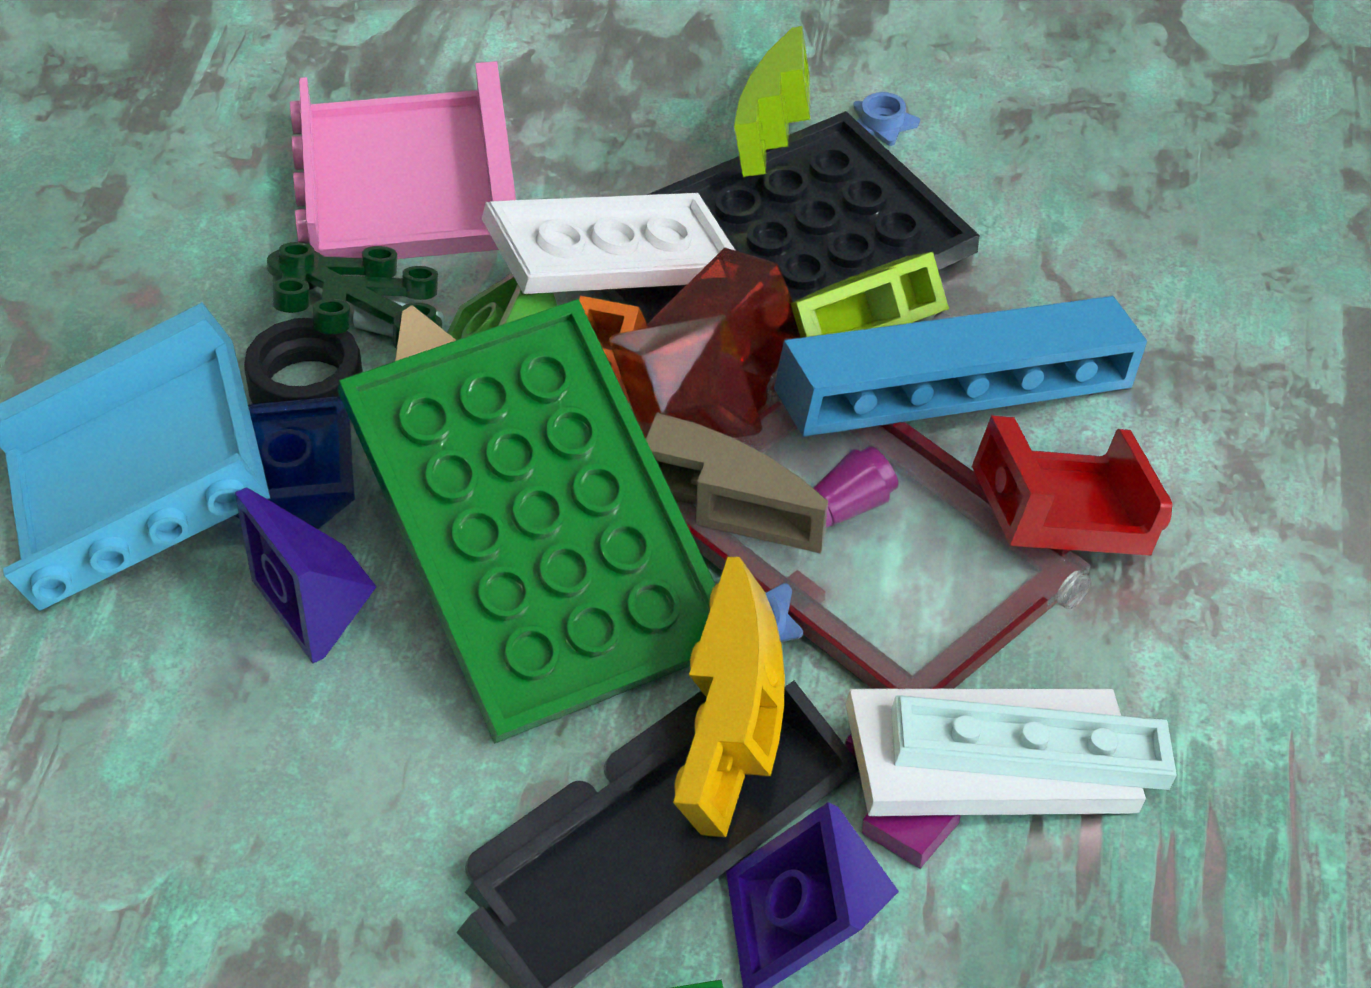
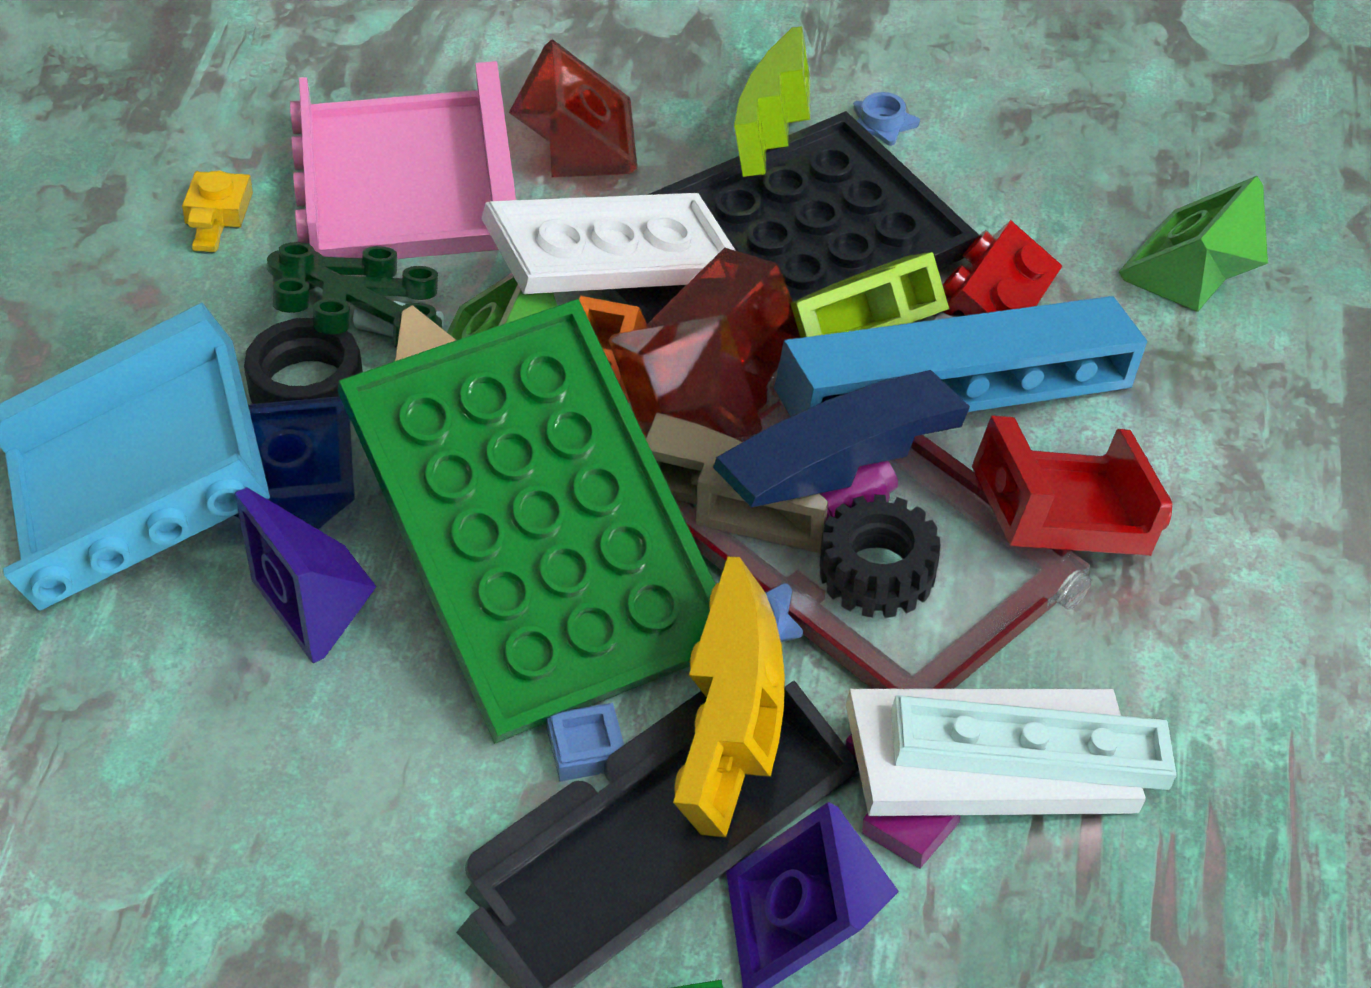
none -> yellow plate [182,171,253,252]
none -> clear red slope [509,39,638,177]
none -> medium blue tile [546,703,624,782]
none -> dark blue slope [713,370,970,508]
none -> black tyre [819,494,941,618]
none -> red bracket [933,220,1062,316]
none -> bright green slope [1119,176,1268,312]

